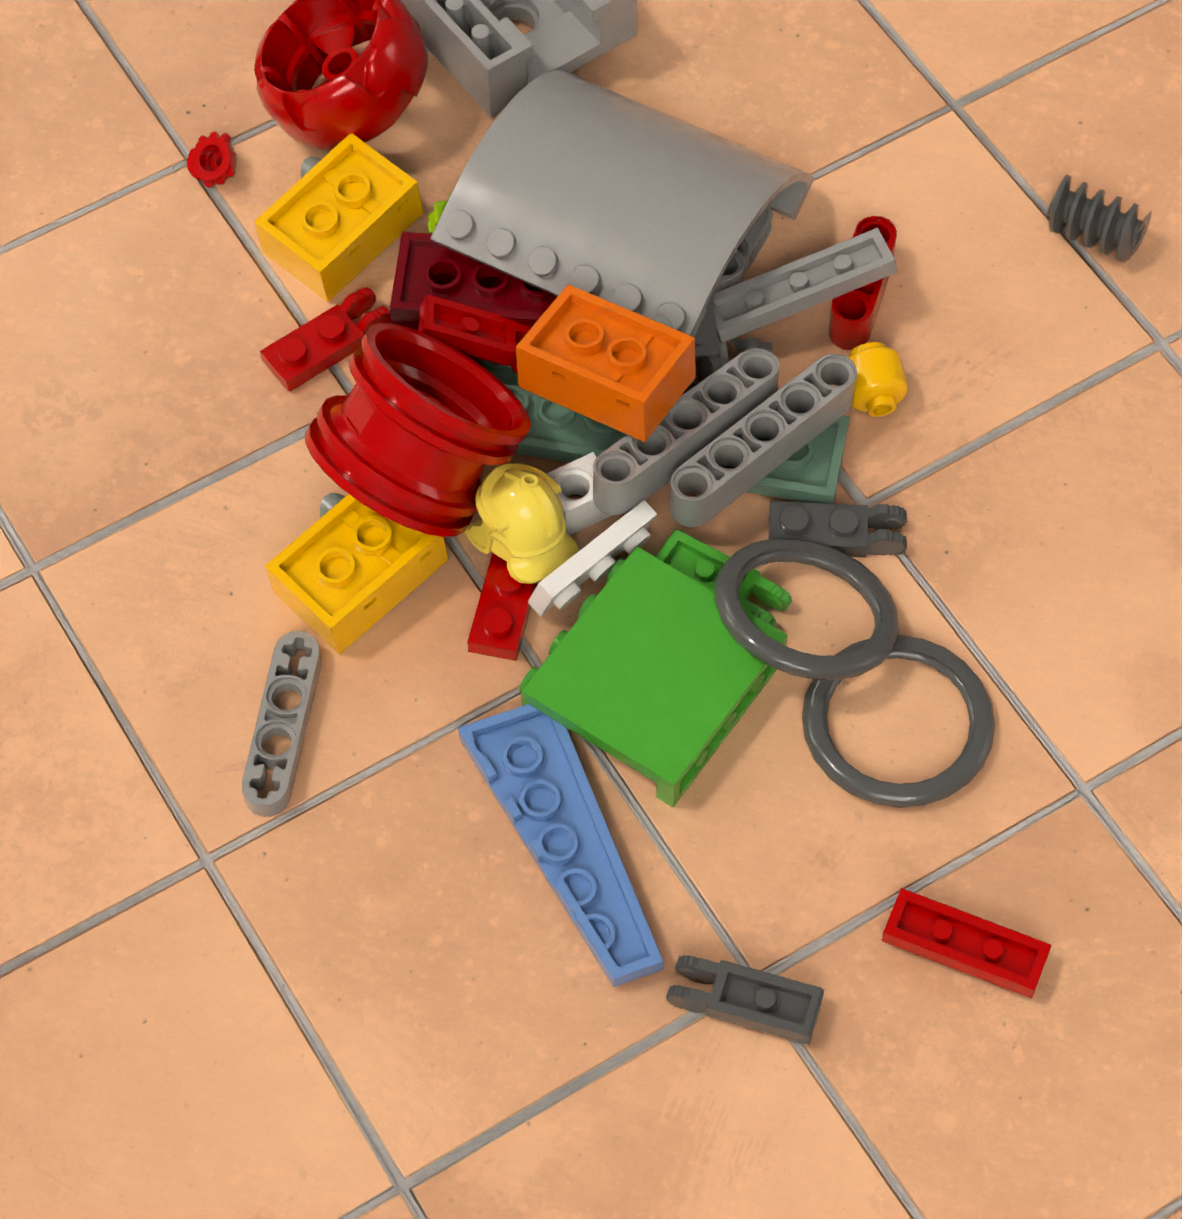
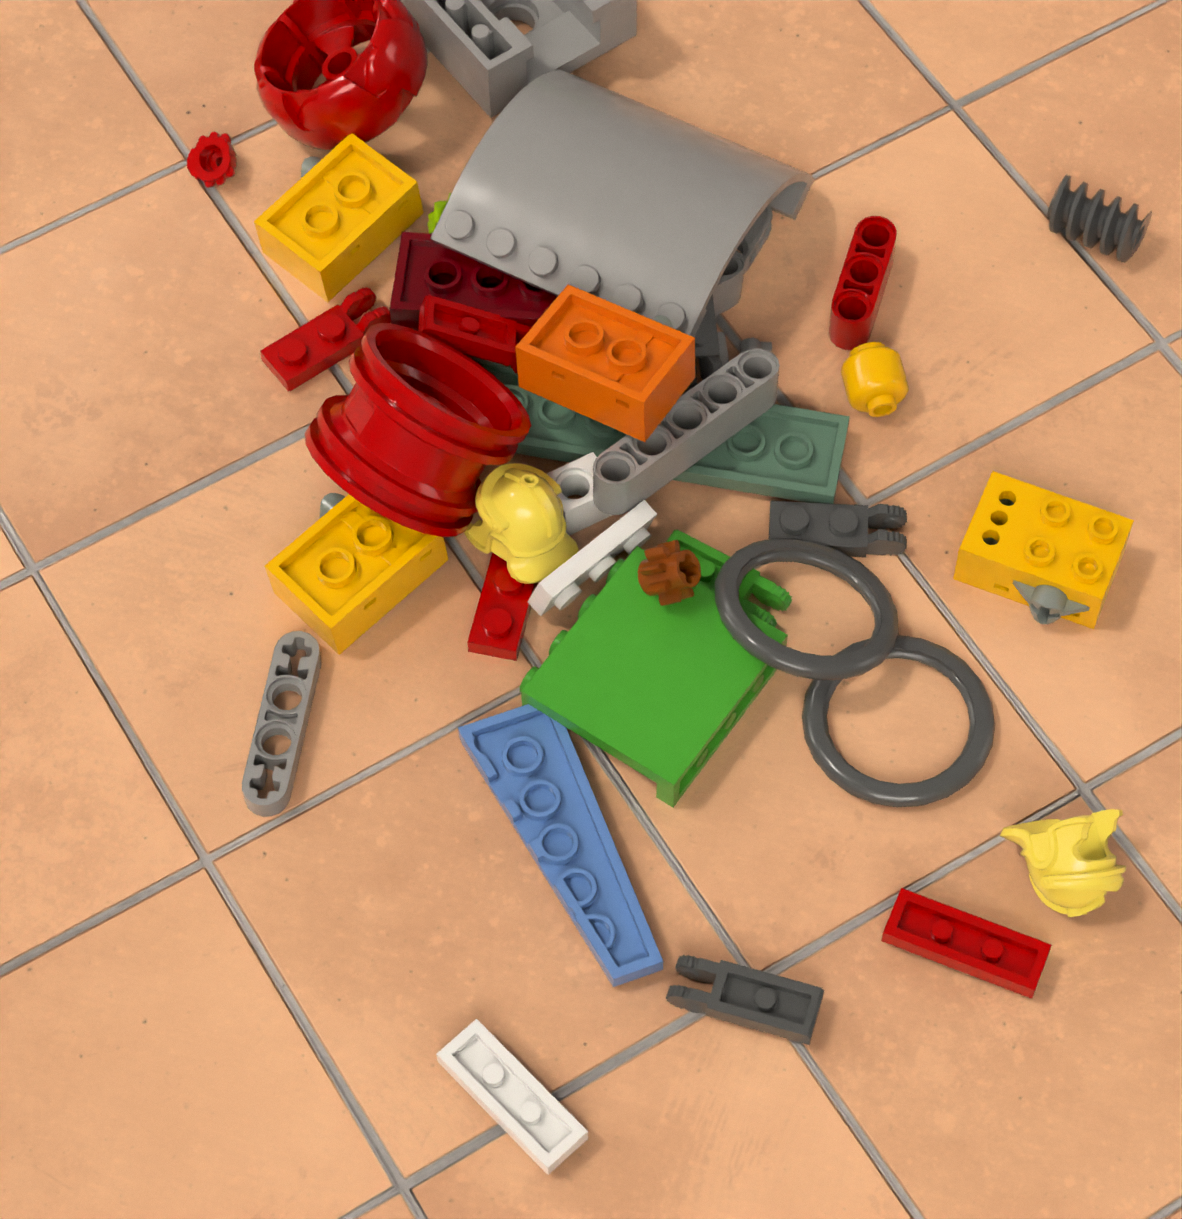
light grey beam [670,354,857,527] -> none
light grey plate [713,228,897,343] -> none
none -> white plate [436,1019,588,1175]
none -> dark orange gear [638,540,701,606]
none -> yellow piece [953,471,1134,629]
none -> light yellow helmet [1000,809,1126,917]

